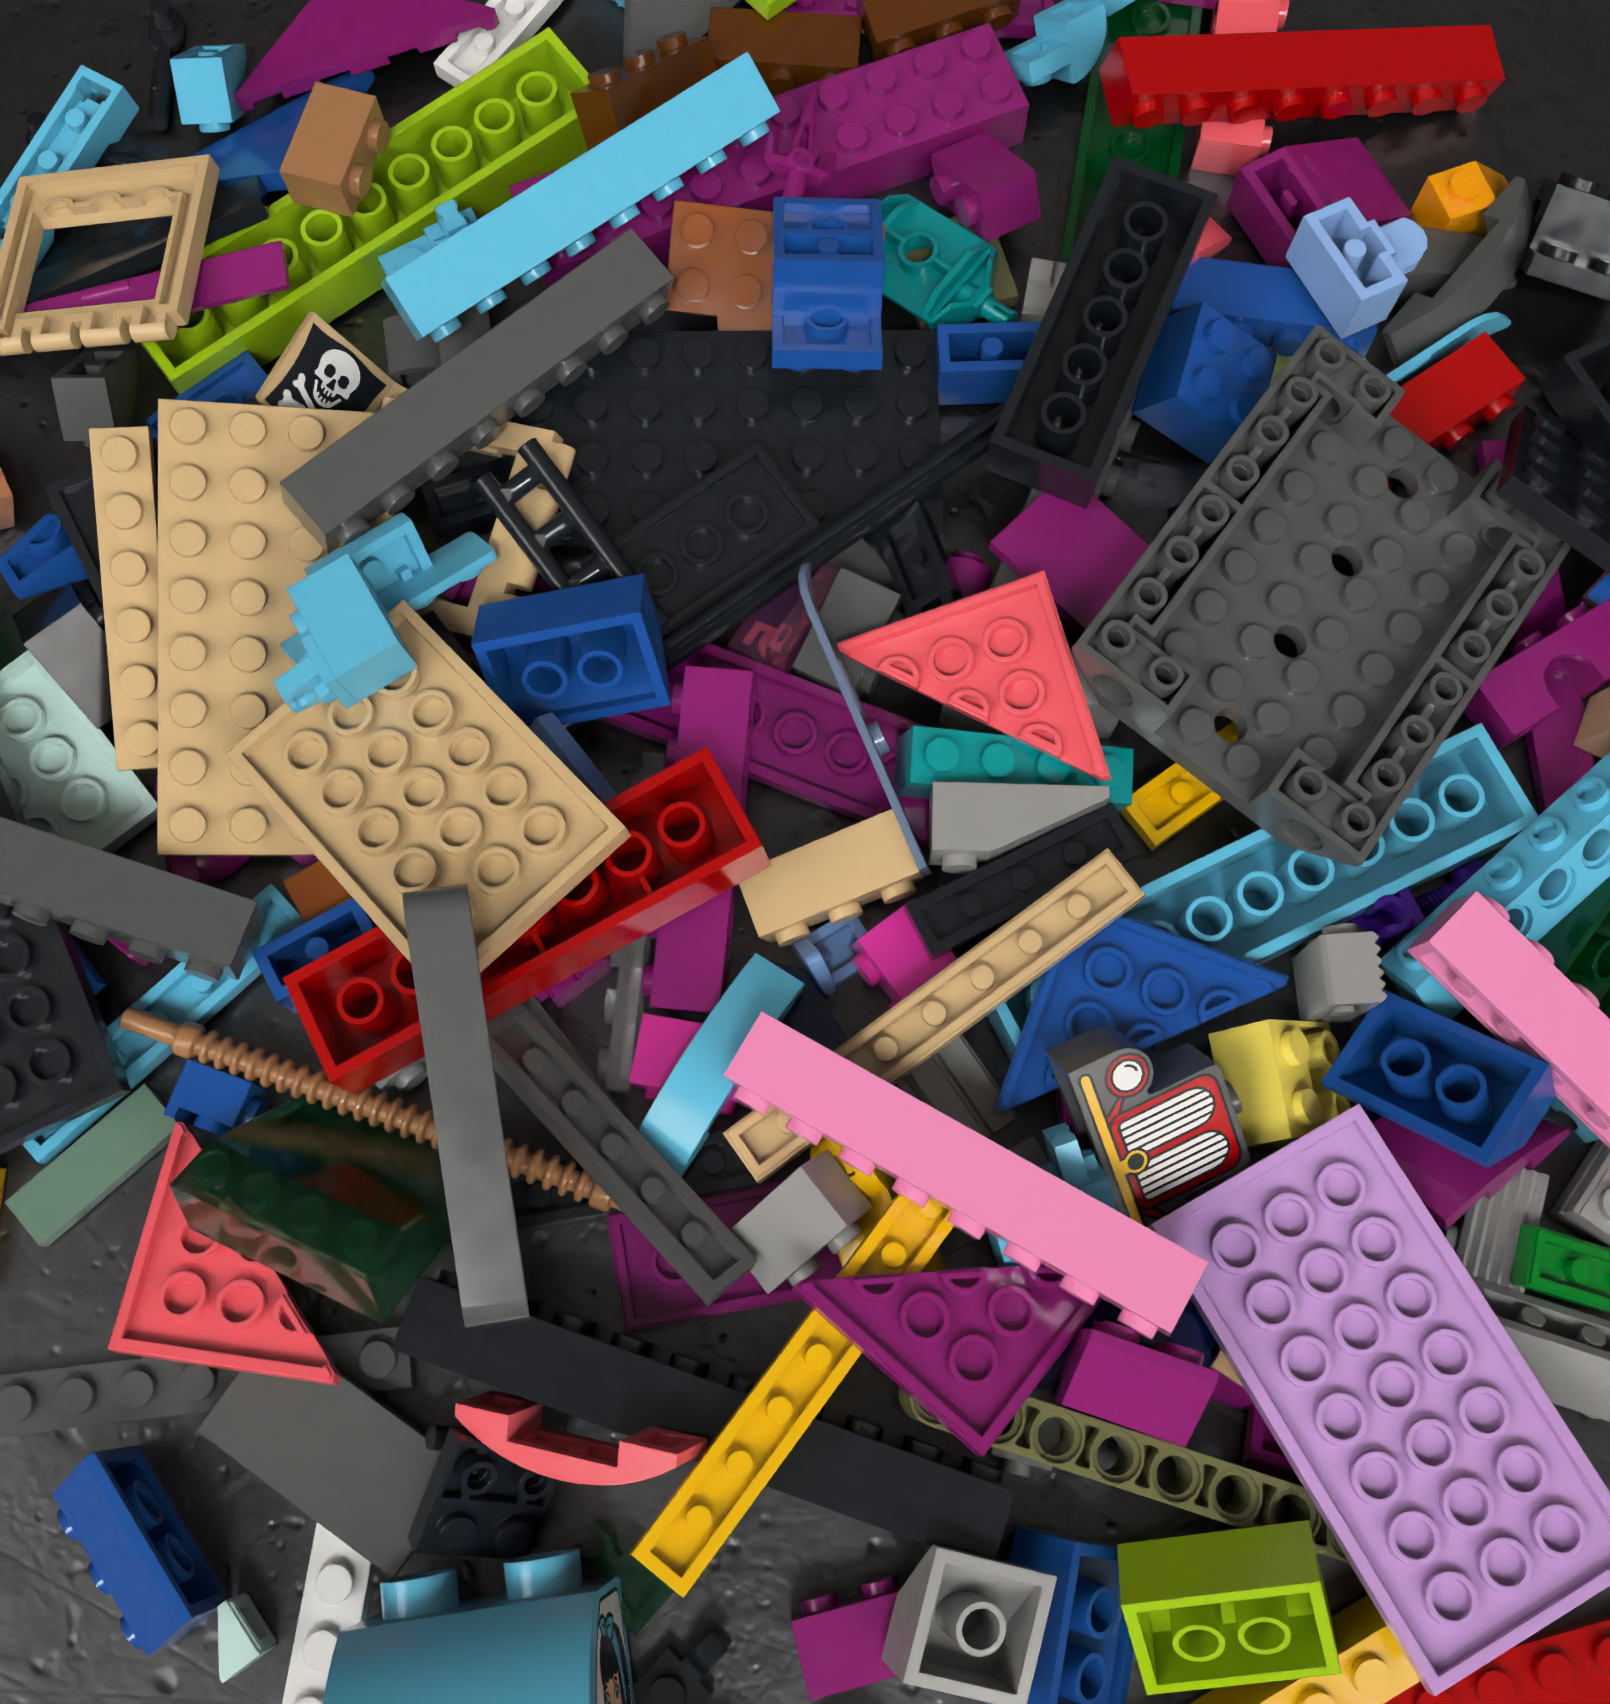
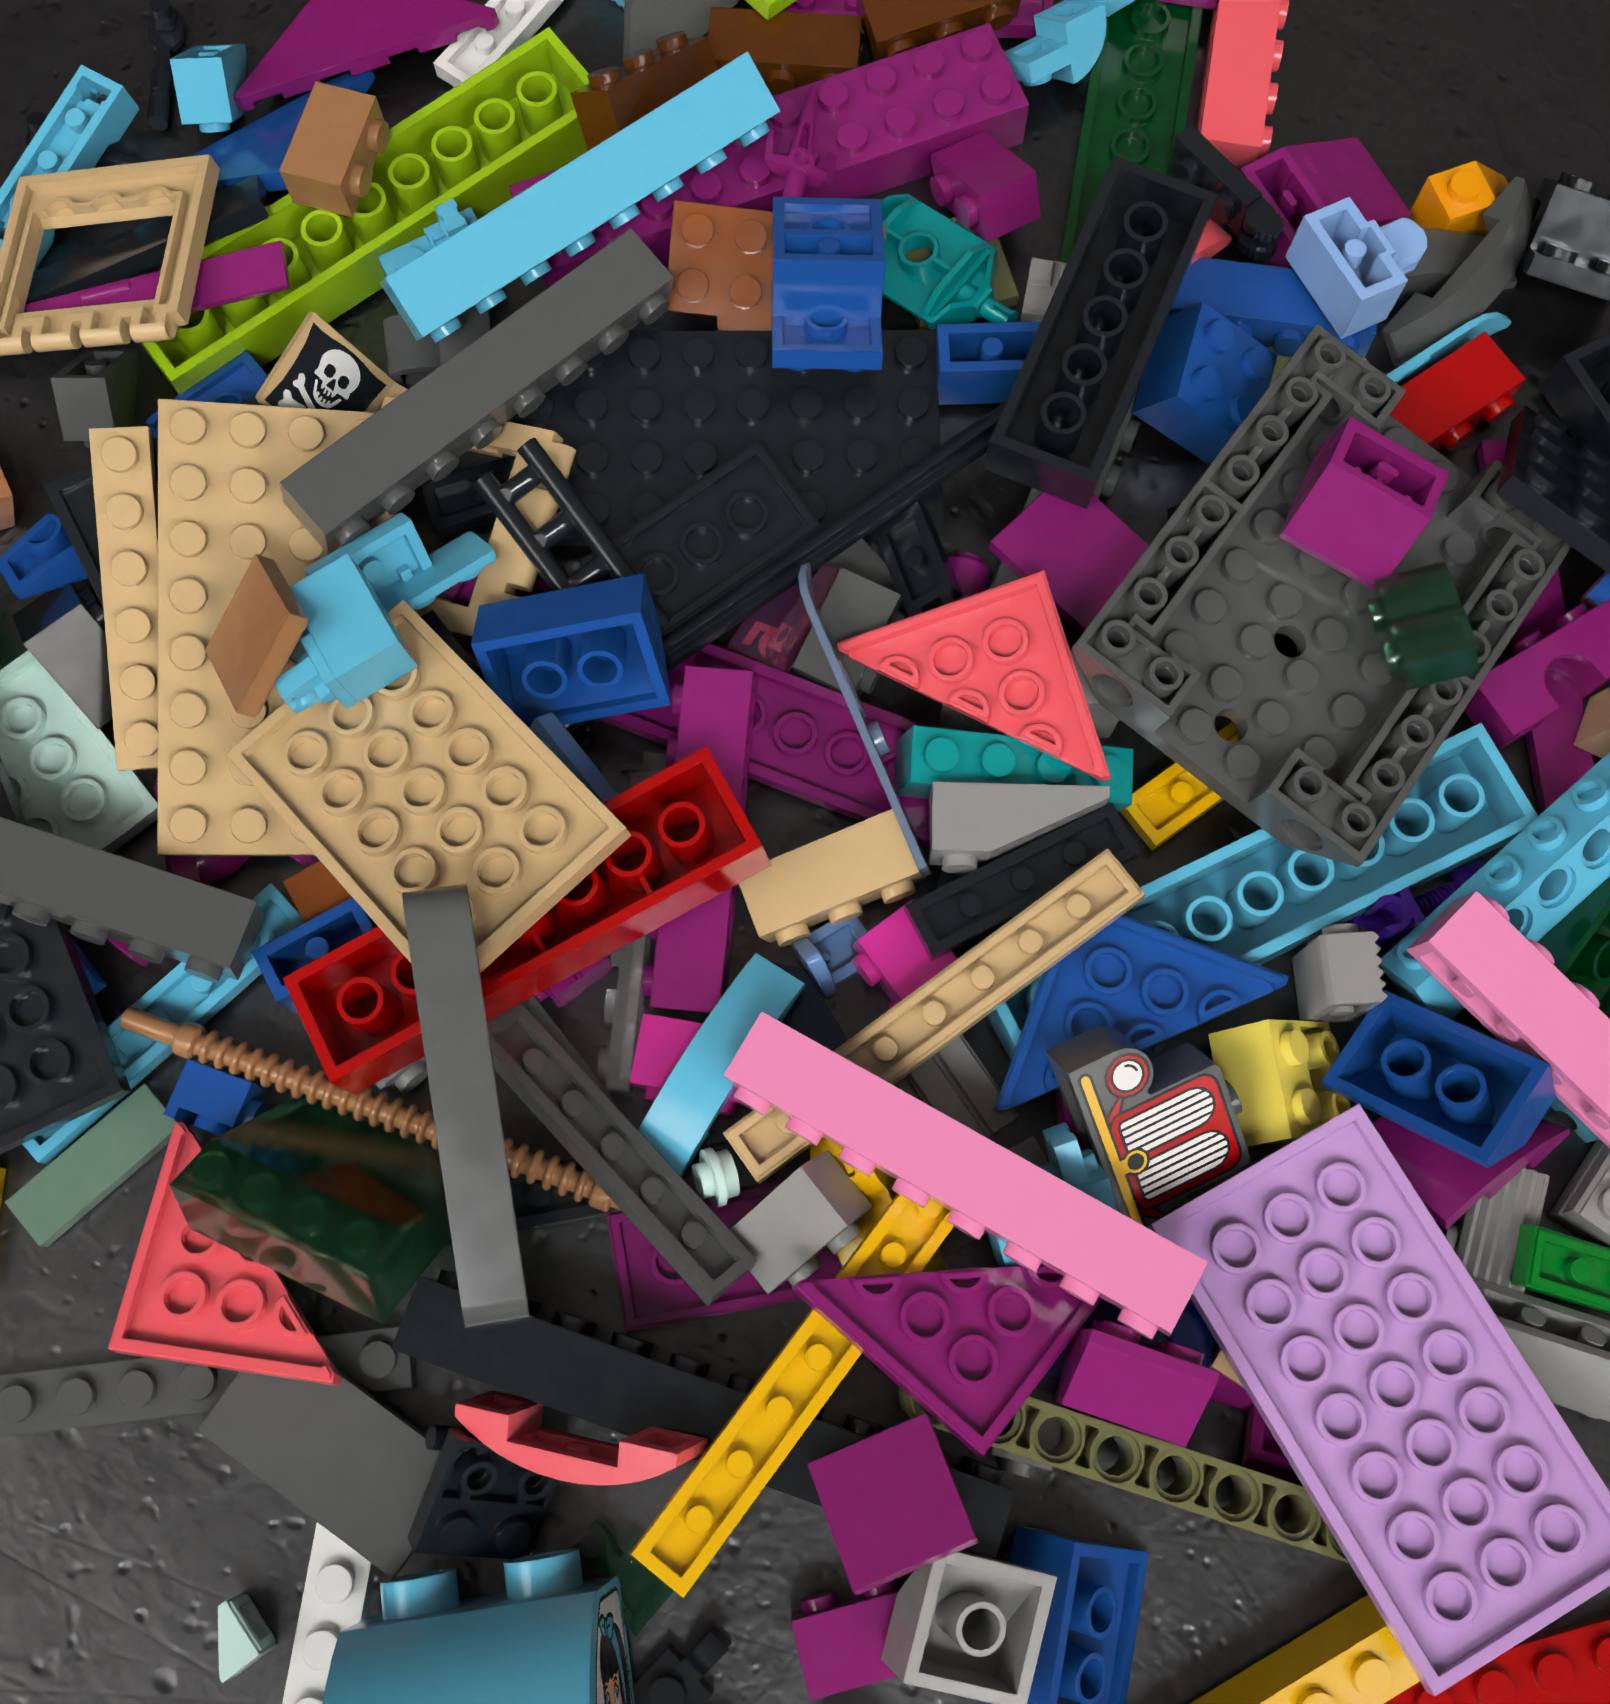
blue slope [52,1445,230,1657] -> none
red brick [1099,25,1505,129] -> none
lime brick [1117,1520,1342,1695] -> none
none -> medium nougat tile [205,554,309,718]
none -> light aqua plate [692,1147,740,1208]
none -> magenta tile [807,1413,979,1595]
none -> black hinge [1169,125,1284,263]
none -> magenta slope [1278,416,1450,592]
none -> clear green brick [1366,561,1479,691]

